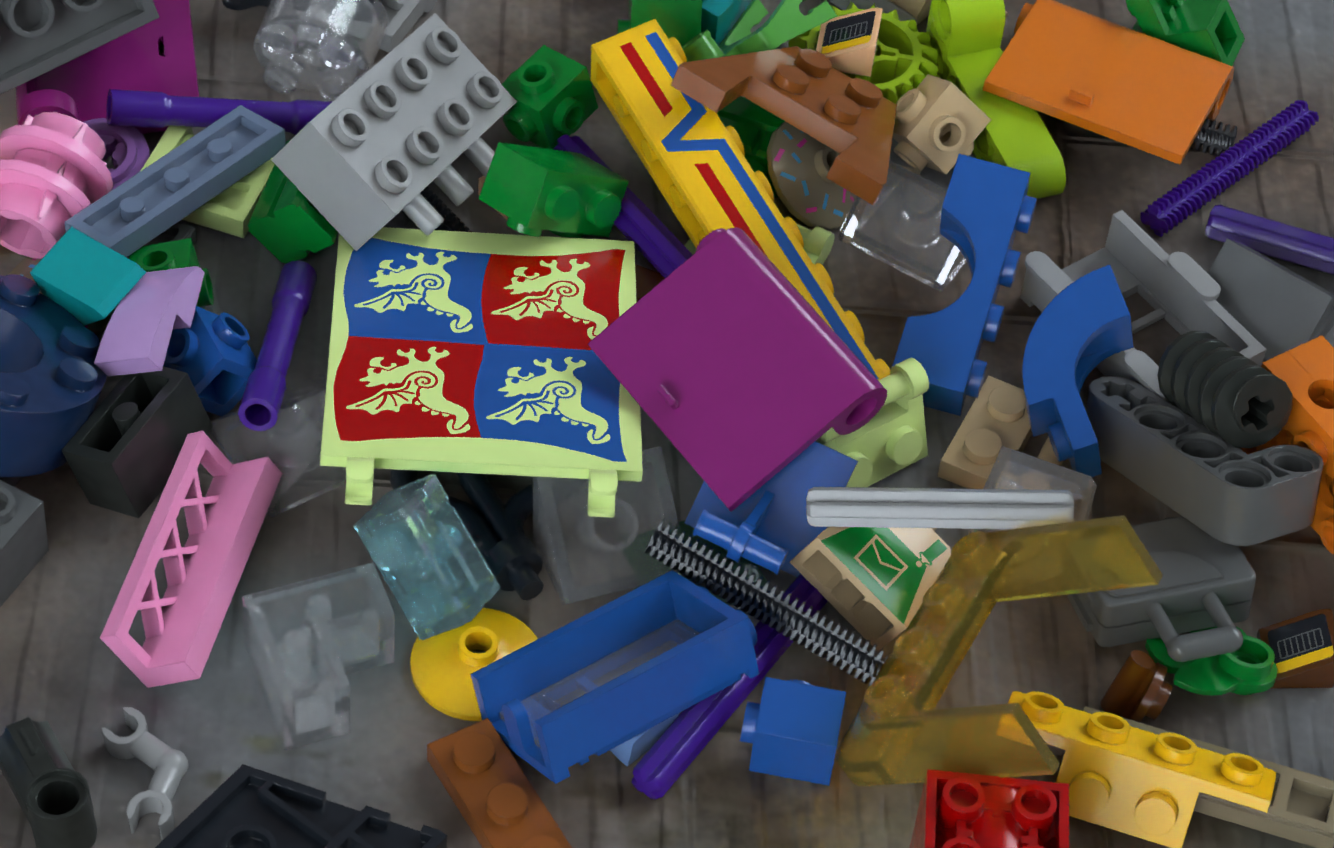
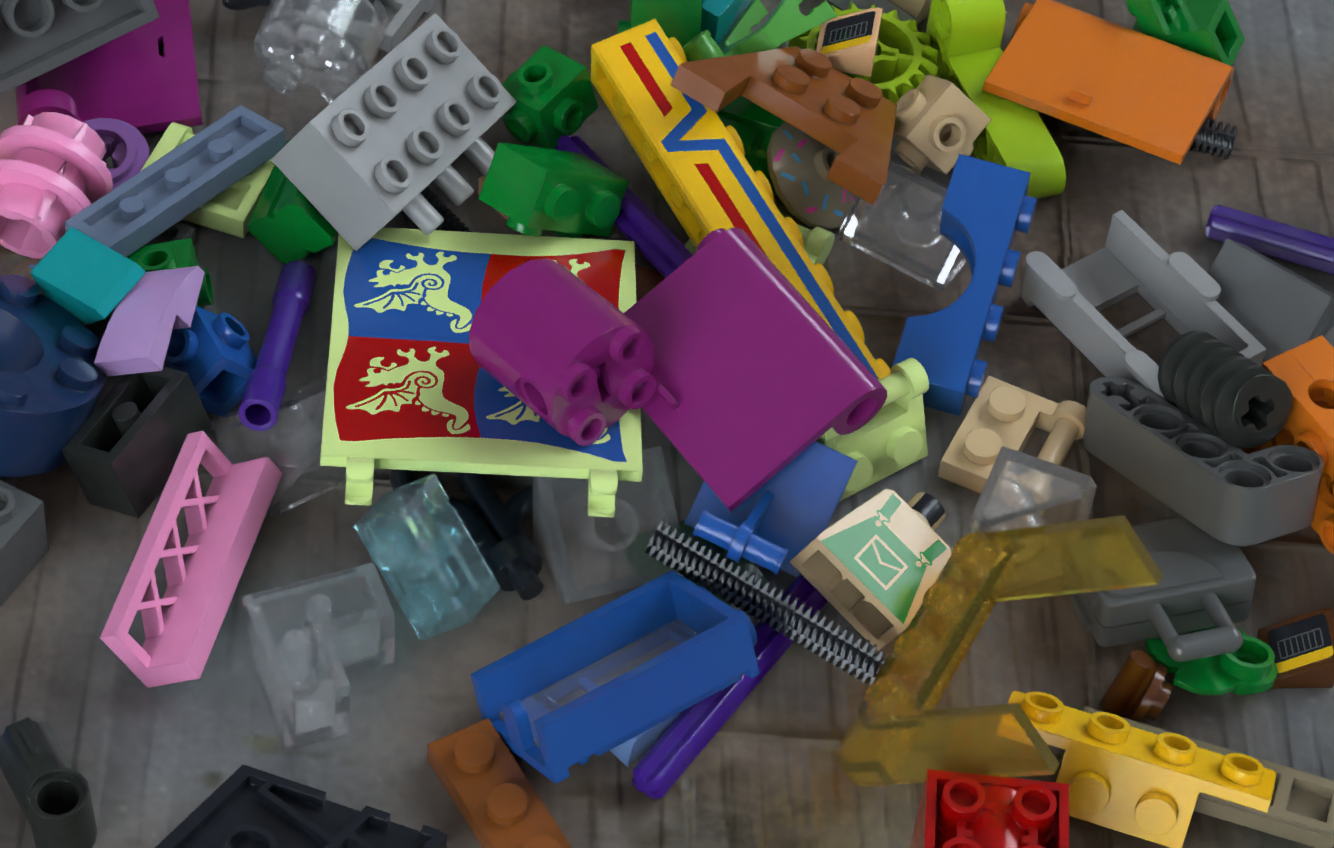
light grey arm [102,707,189,841] -> none
dark purple piece [106,89,333,135] -> none
yellow dish [410,607,538,721] -> none
blue brick [740,677,846,786] -> none
light grey axle [806,487,1074,530] -> none
blue arch [1022,264,1134,481] -> none
dark purple axle [1140,100,1319,237] -> none
none -> magenta cylinder [469,258,657,446]

